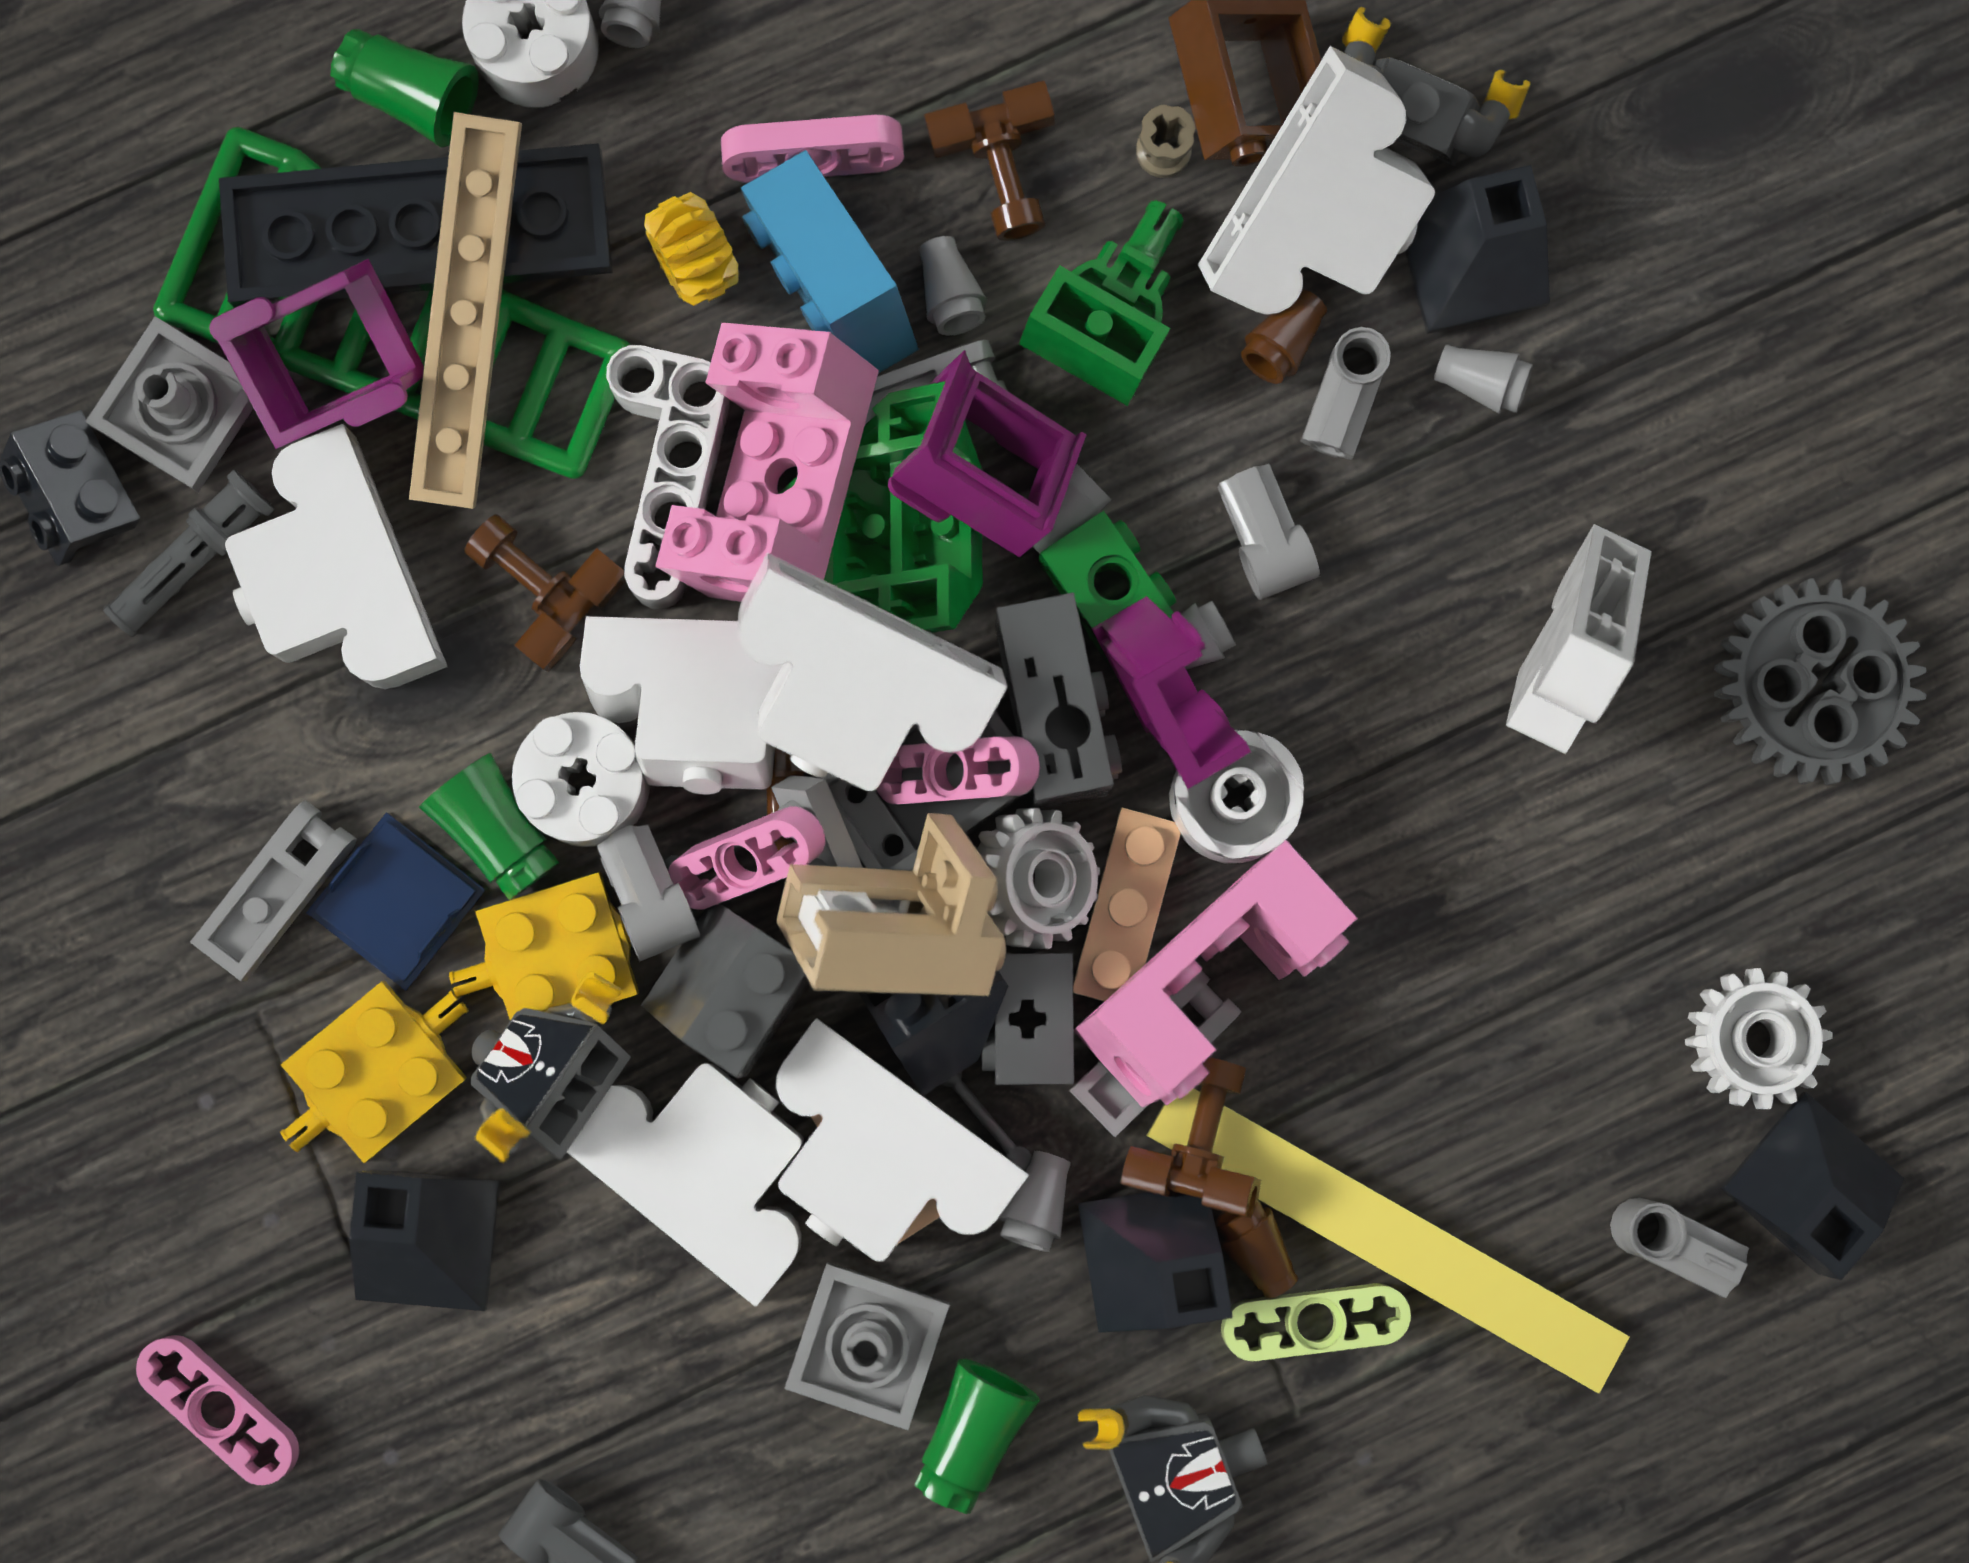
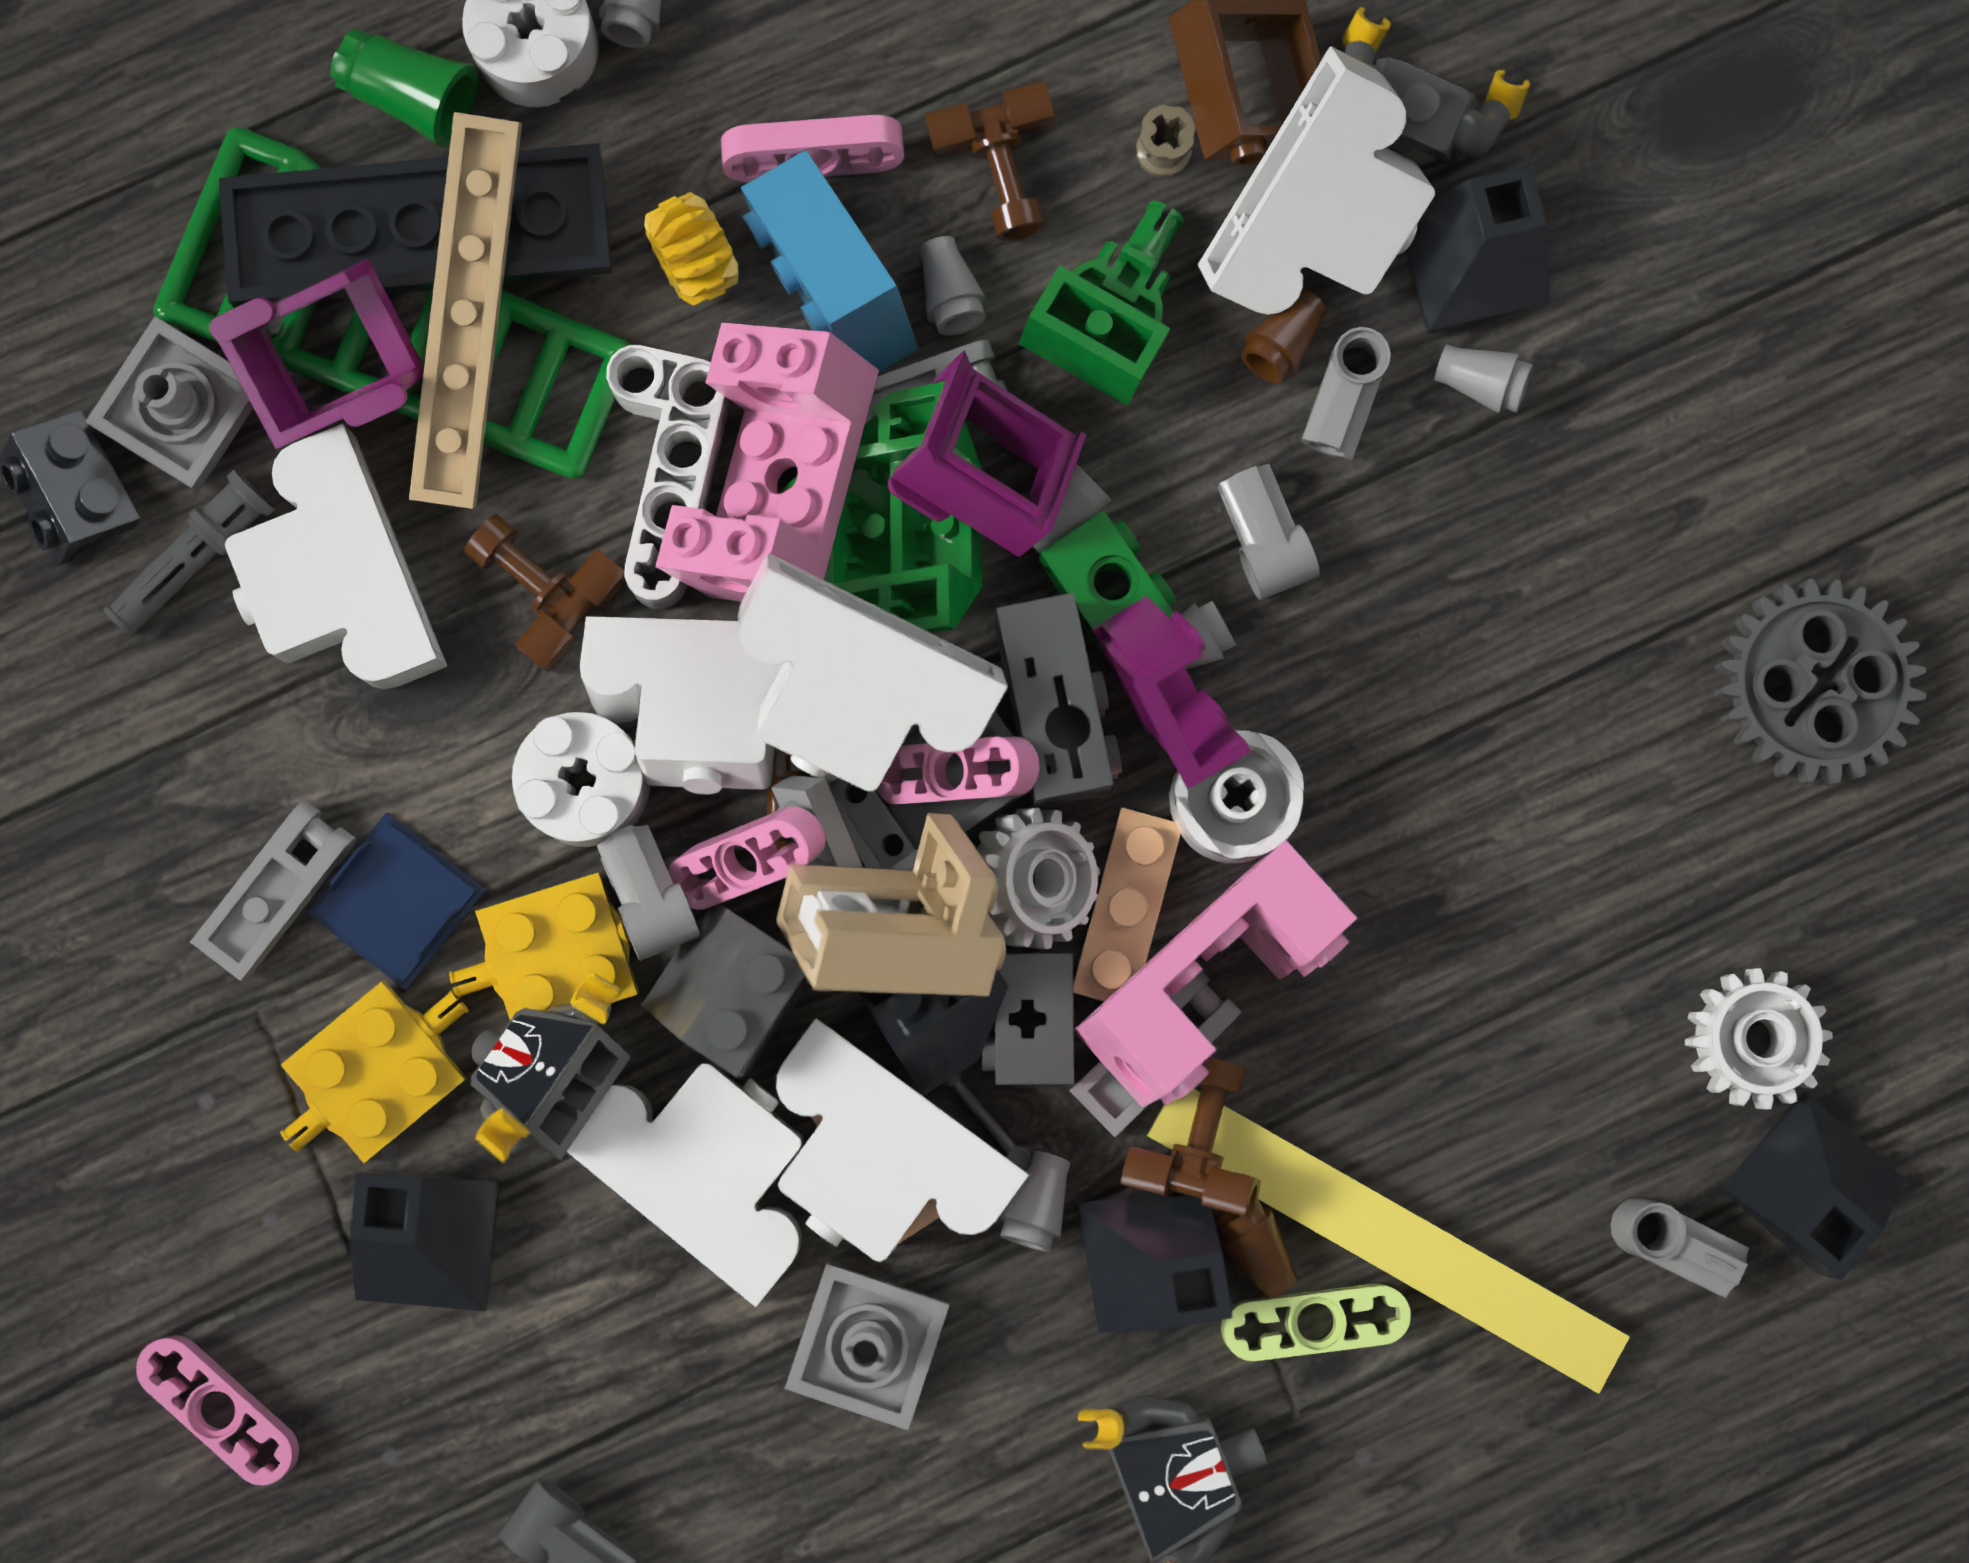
green plant [419,753,559,900] -> none
green plant [914,1359,1040,1514] -> none
white brick [1506,524,1651,754] -> none

